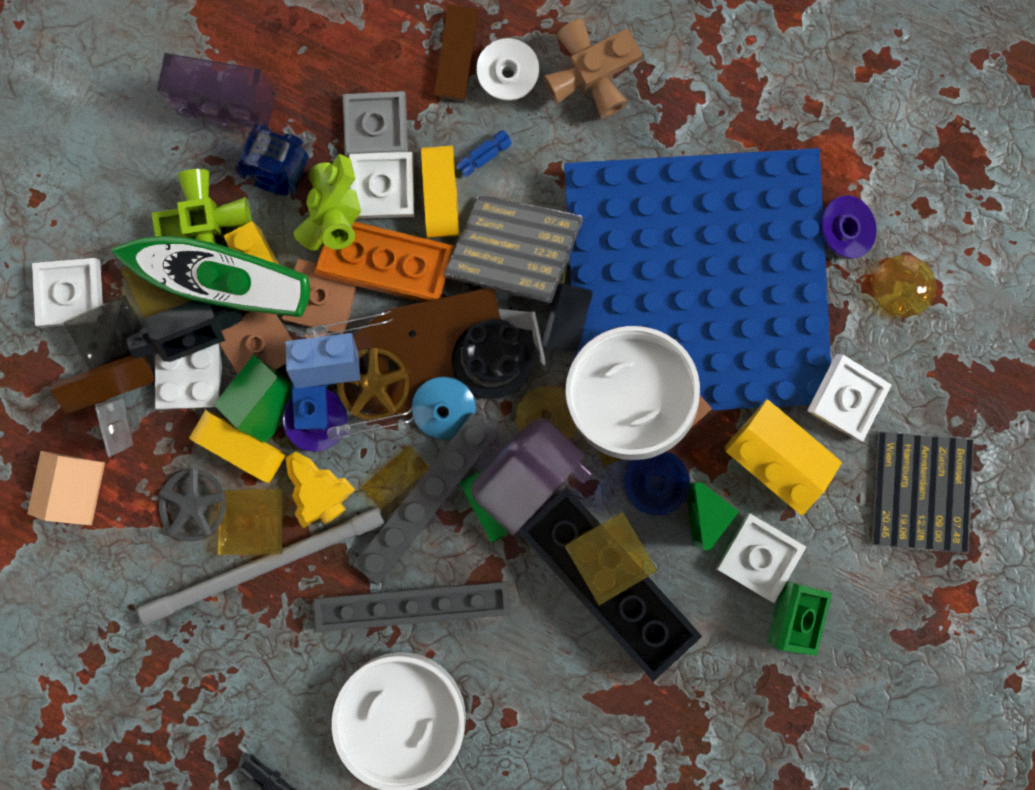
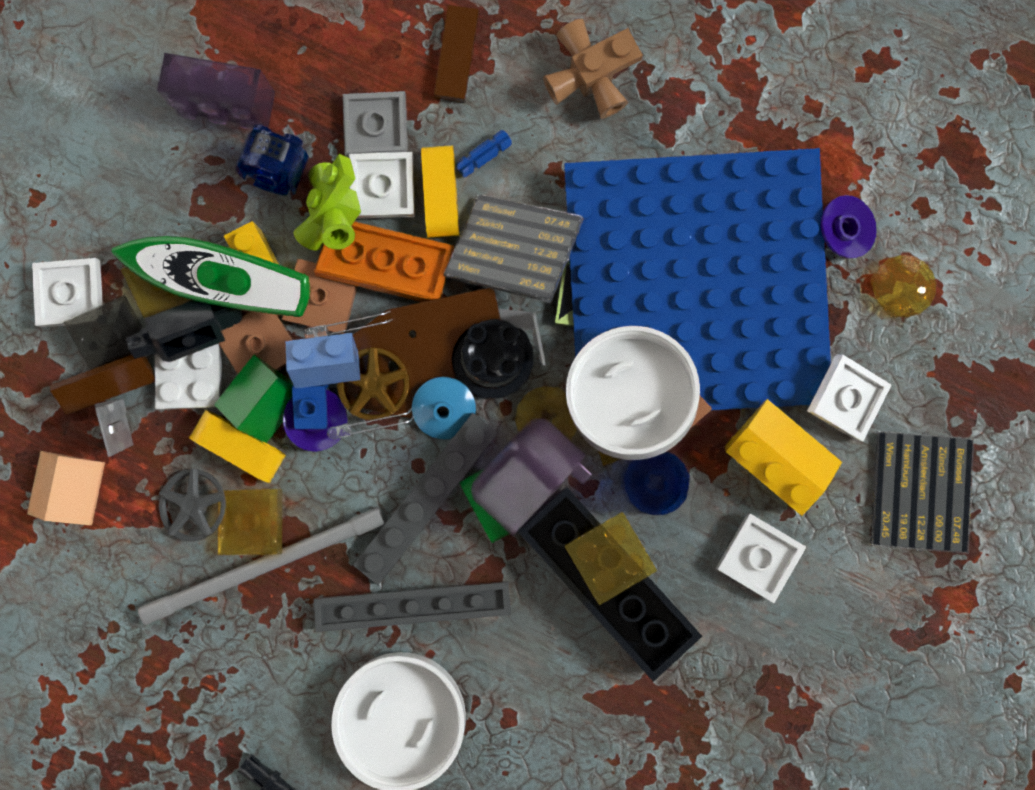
lime brick [152,169,252,244] -> none
yellow rock [286,451,356,528] -> none
clear yellow slope [362,444,430,511] -> none
white dish [477,38,539,101] -> none
black slope [542,283,593,352] -> none
green slope [685,482,739,550] -> none
green slope [767,580,832,656] -> none

